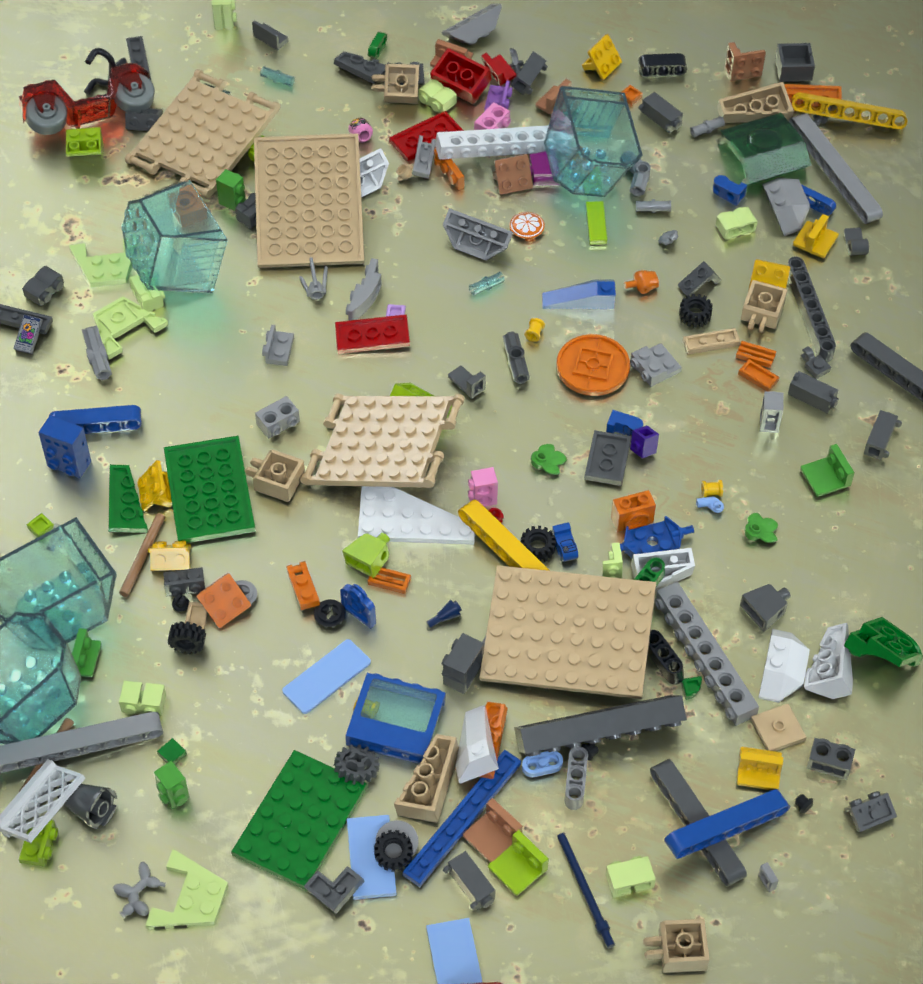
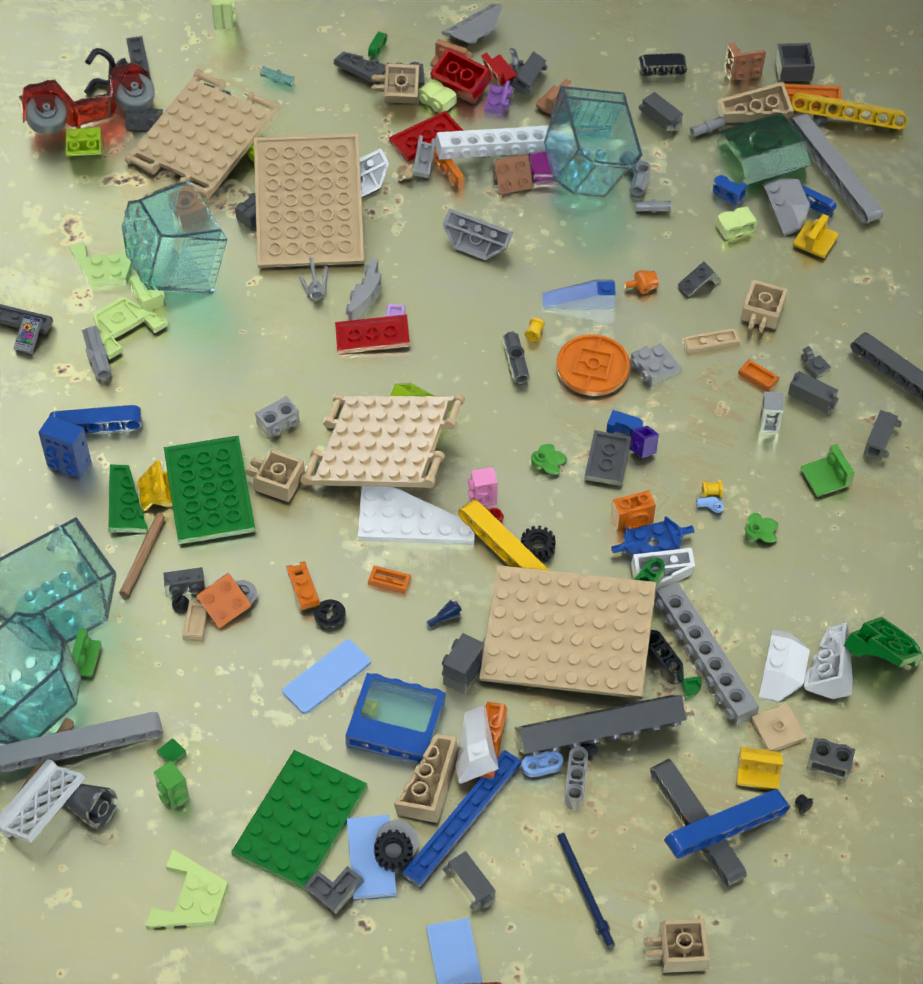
lime bracket [19,820,58,867] -> none
dark grey brick [22,266,64,306] -> none
lime tile [26,513,55,539] -> none
light grey piece [113,862,166,918] -> none
yellowish green piece [119,681,166,716] -> none
yellow bracket [148,541,191,571] -> none
black tyre [168,621,206,654] -> none
bright green brick [216,169,246,211] -> none
dark grey panel [252,20,288,51] -> none
light grey bracket [262,325,294,366] -> none
dark grey gear [334,745,380,785] -> none
blue plate [340,584,376,629] -> none
lime torso [342,532,390,578] -> none
bright pink head [348,118,373,143] -> none
dark grey bracket [448,366,486,399] -> none
nougat bracket [463,798,523,863] -> none
clear light blue pin [469,272,505,295] -> none
bright pink brick [474,102,511,130] -> none
lime bracket [488,830,549,896] -> none
dish [510,212,545,242] -> none
blue leg [552,522,578,562] -> none
yellow bracket [582,34,622,80] -> none
lime tile [586,201,607,245] -> none
yellowish green bracket [602,542,623,578] -> none
yellowish green piece [605,856,656,898] -> none
orange tile [619,85,643,106] -> none
light grey plant [658,230,678,246] -> none
black tyre [679,293,713,328] -> none
orange tile [736,341,777,368] -> none
dark grey torso [740,584,791,632] -> none
yellow bracket [748,259,790,291] -> none
light grey tile [758,862,778,892] -> none
dark grey beam [787,257,836,362] -> none
dark grey panel [844,228,869,256] -> none
dark grey bracket [844,791,897,832] -> none

